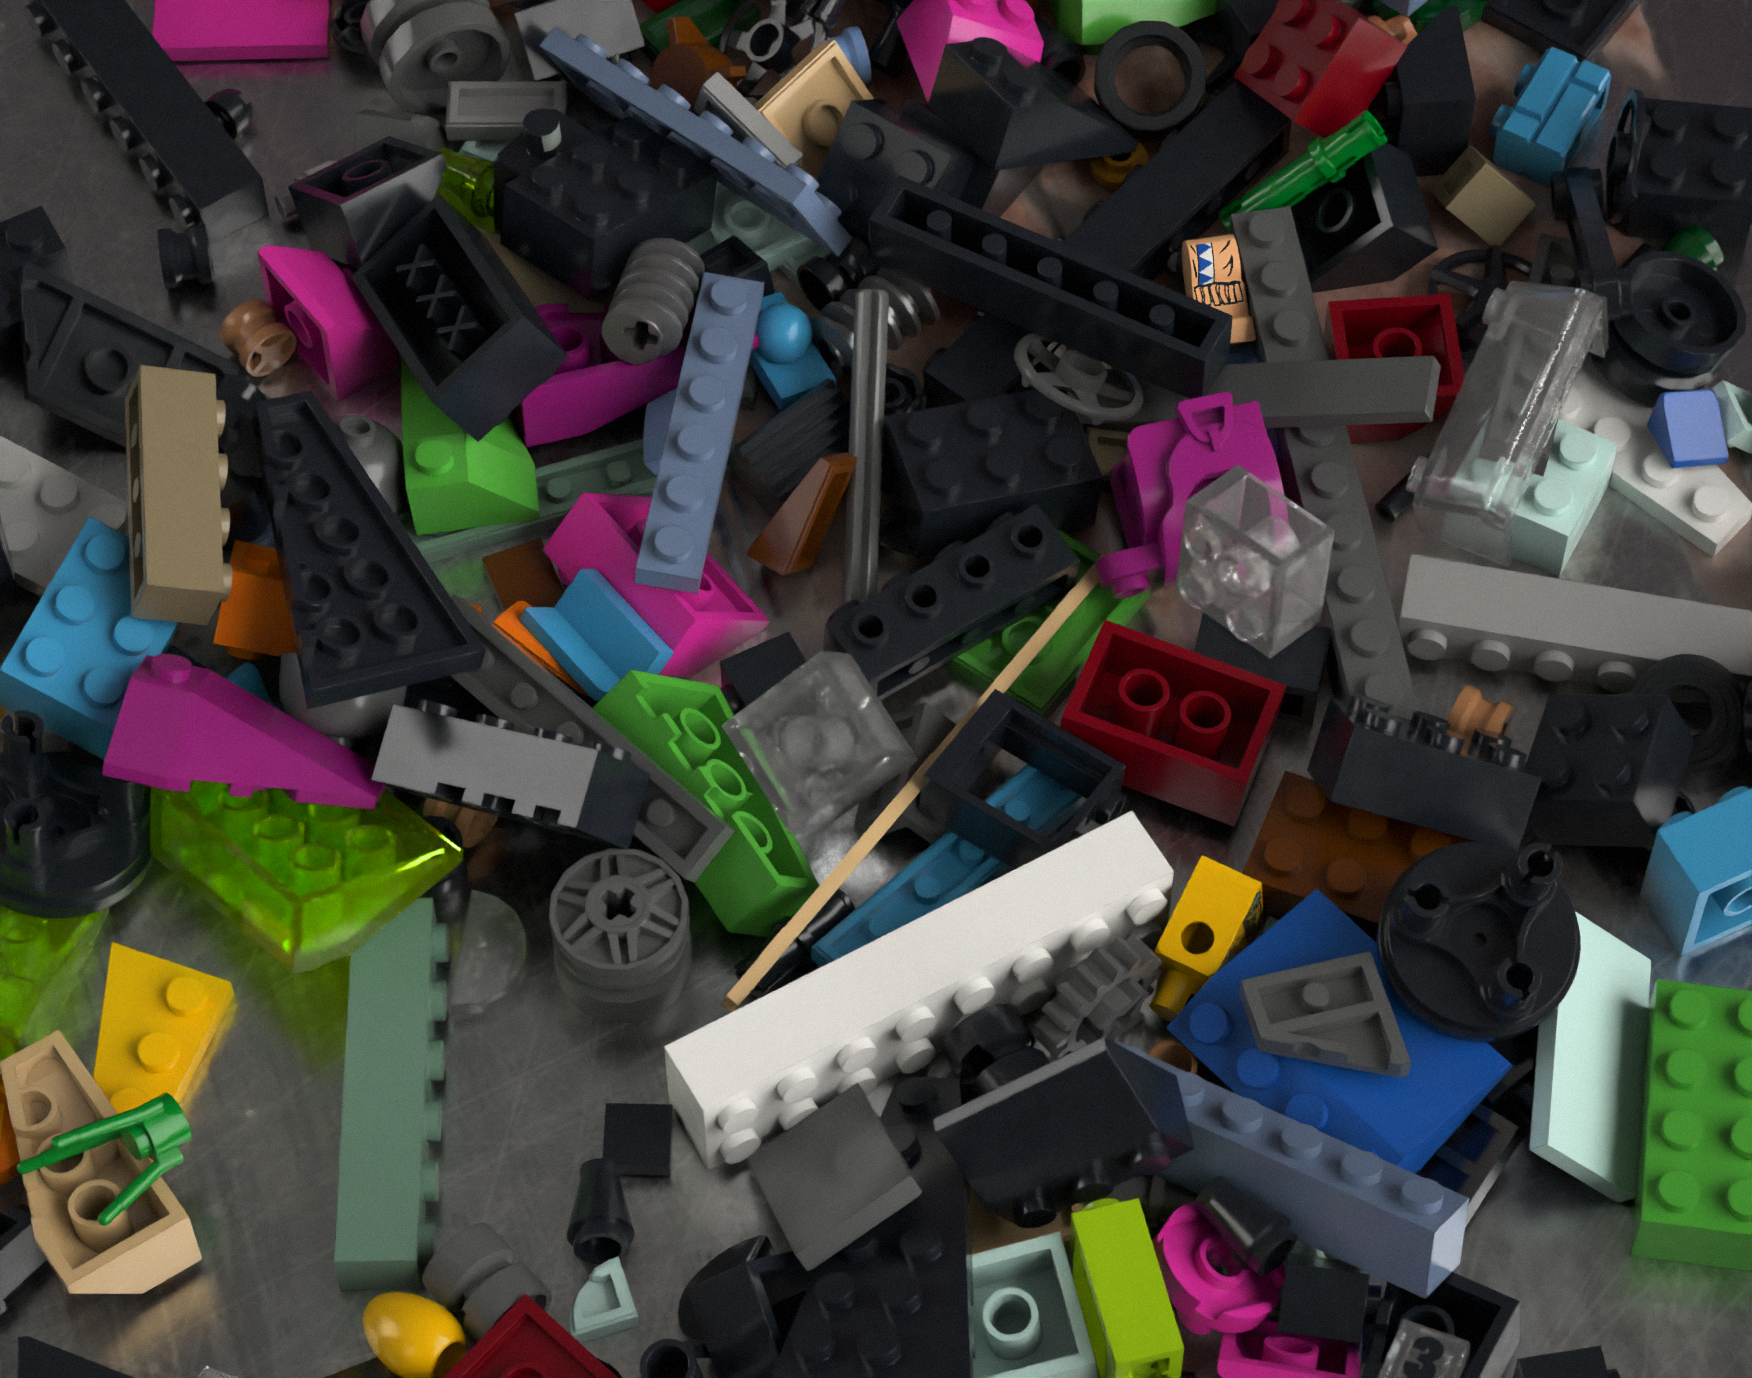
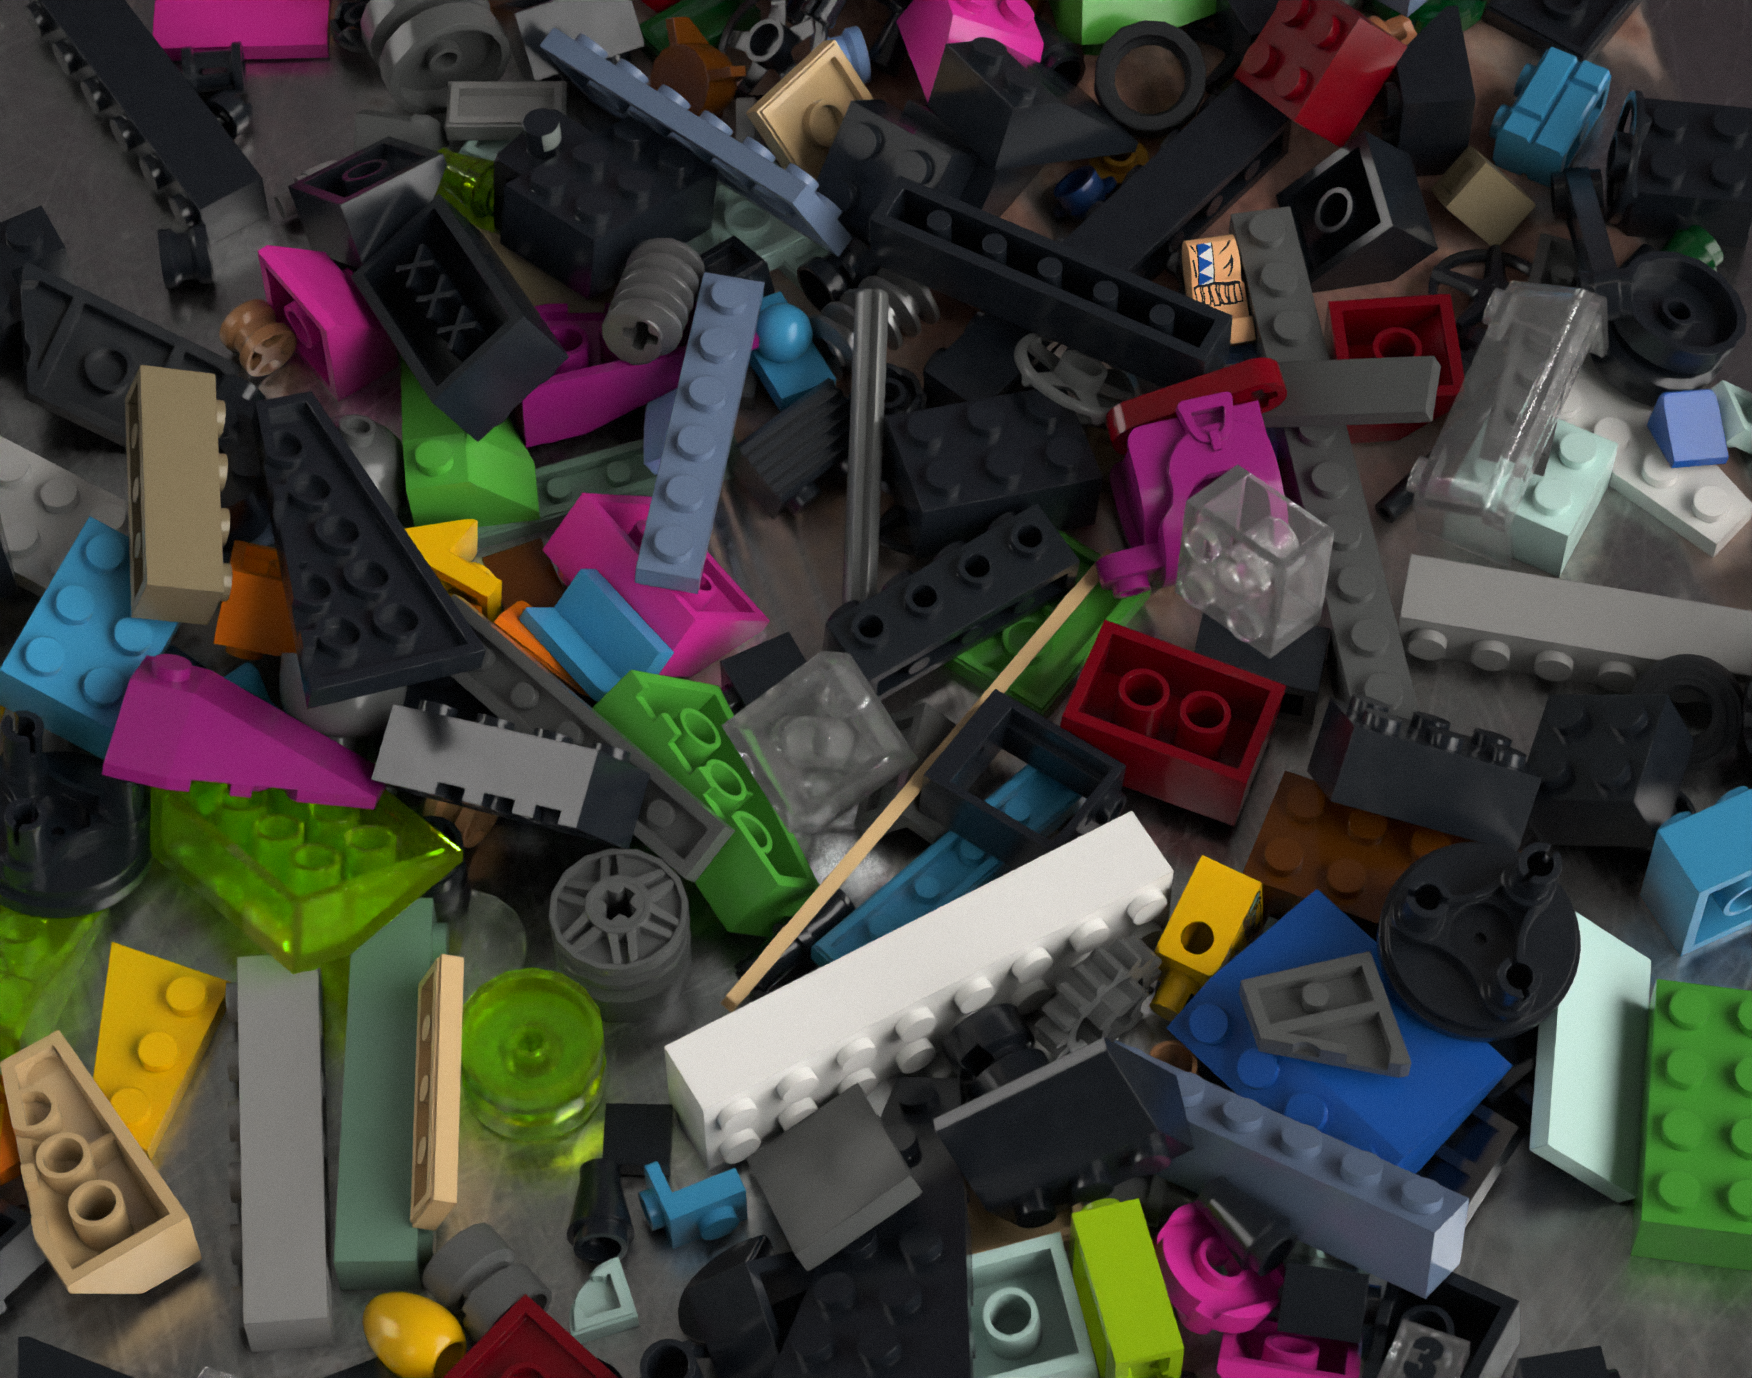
green plant [16,1092,192,1226] -> none
light grey tile [694,71,803,170] -> none
reddish brown slope [747,452,857,576] -> none
green pin [1219,110,1387,233] -> none
medium nougat wheel [1447,685,1515,737] -> none
none -> black bush [181,41,247,95]
none -> light grey brick [226,951,334,1352]
none -> yellow slope [404,519,502,623]
none -> tan tile [410,954,464,1231]
none -> clear neon green wheel [461,967,608,1142]
none -> dark azure bracket [638,1161,748,1249]
none -> dark blue plate [1053,165,1117,220]
none -> dark red beam [1105,357,1287,455]

